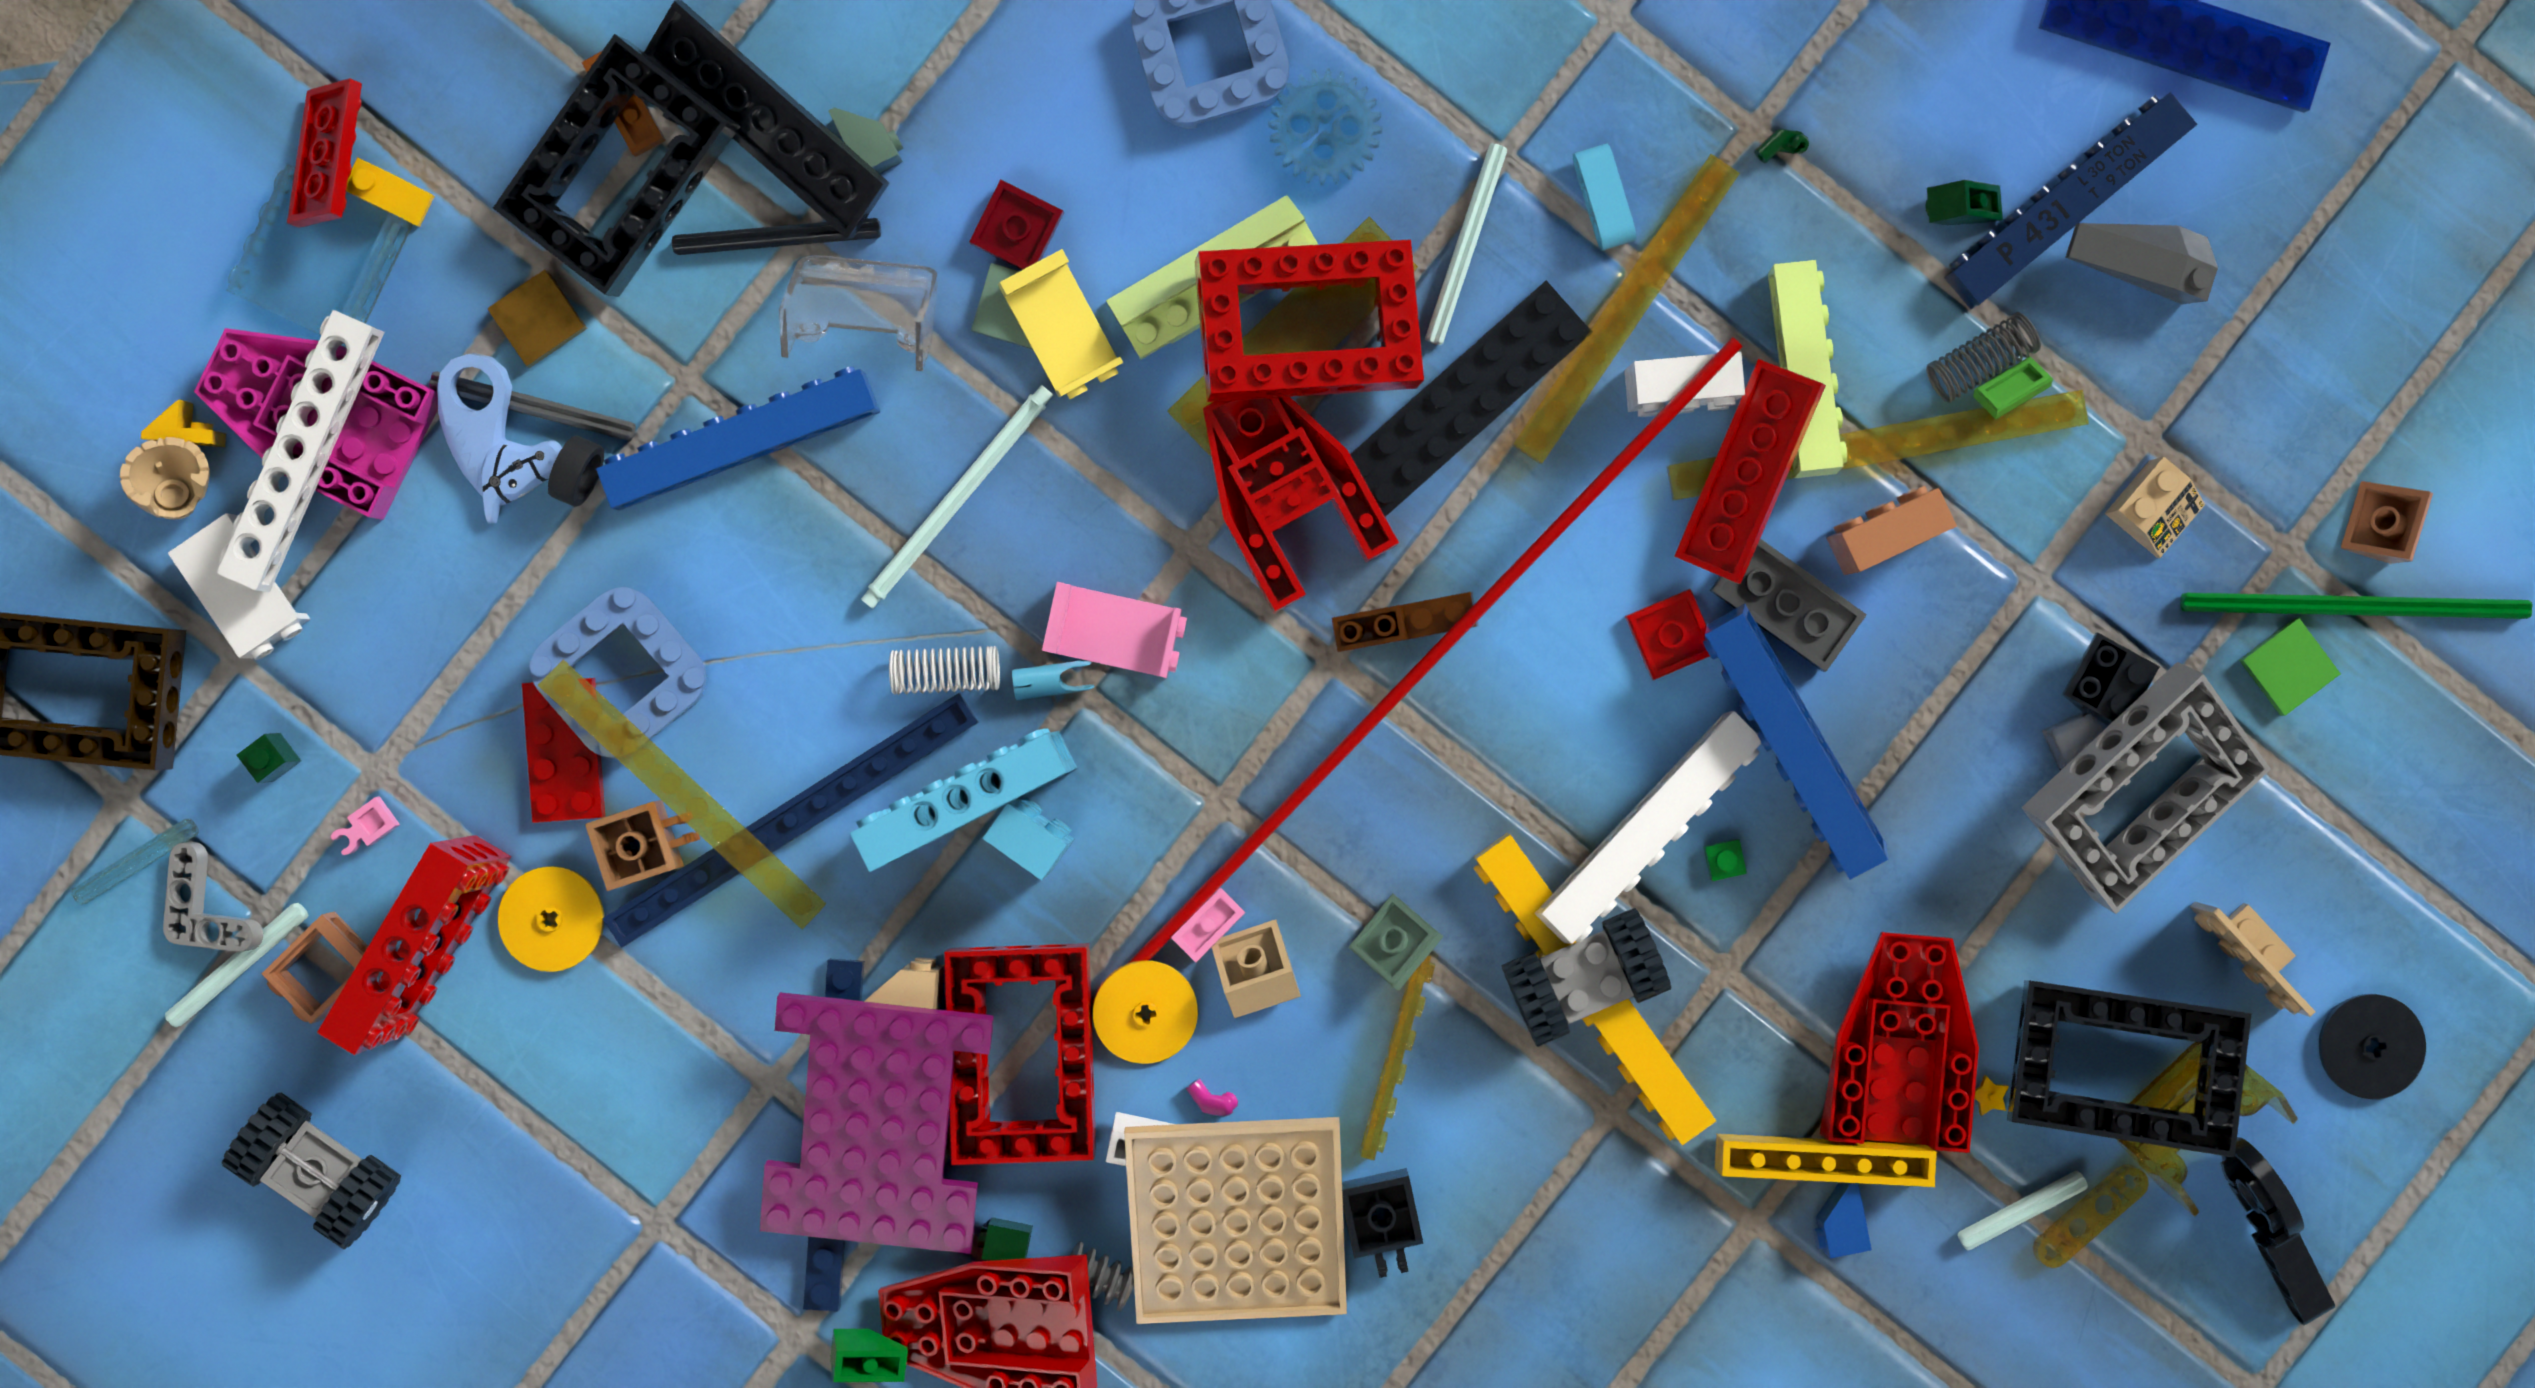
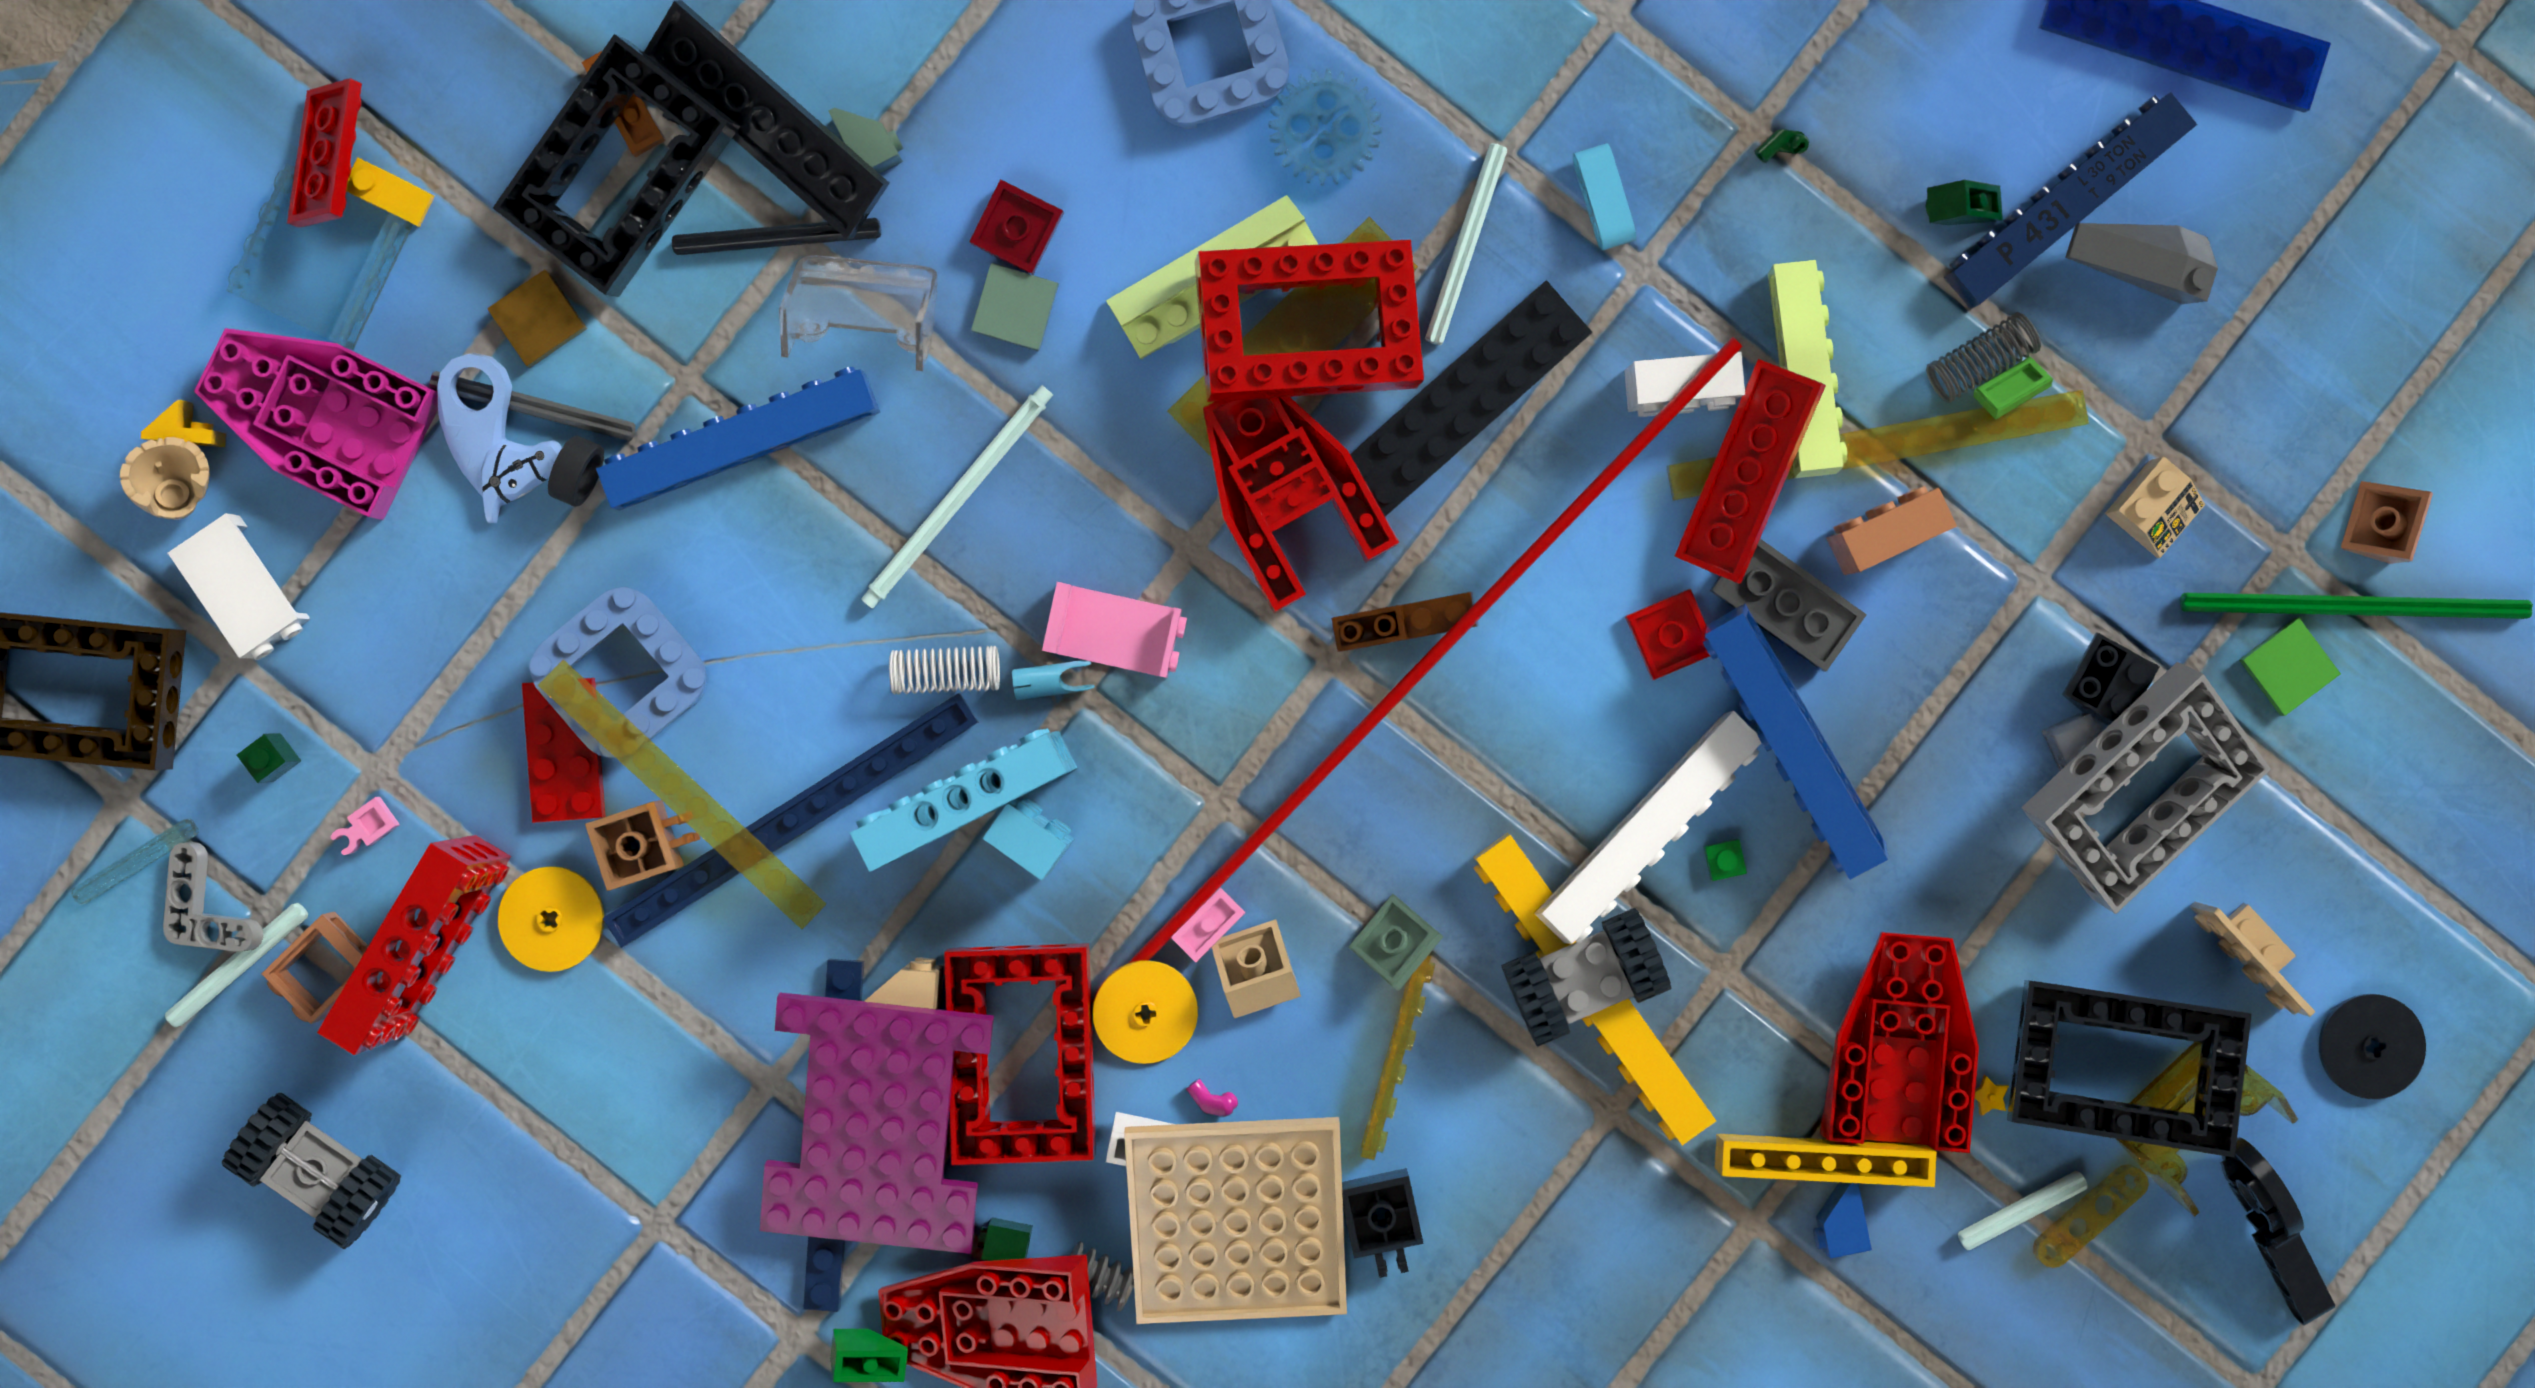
white brick [217,310,385,592] -> none
light yellow panel [998,249,1123,400] -> none
clear yellow plate [1512,154,1740,464] -> none

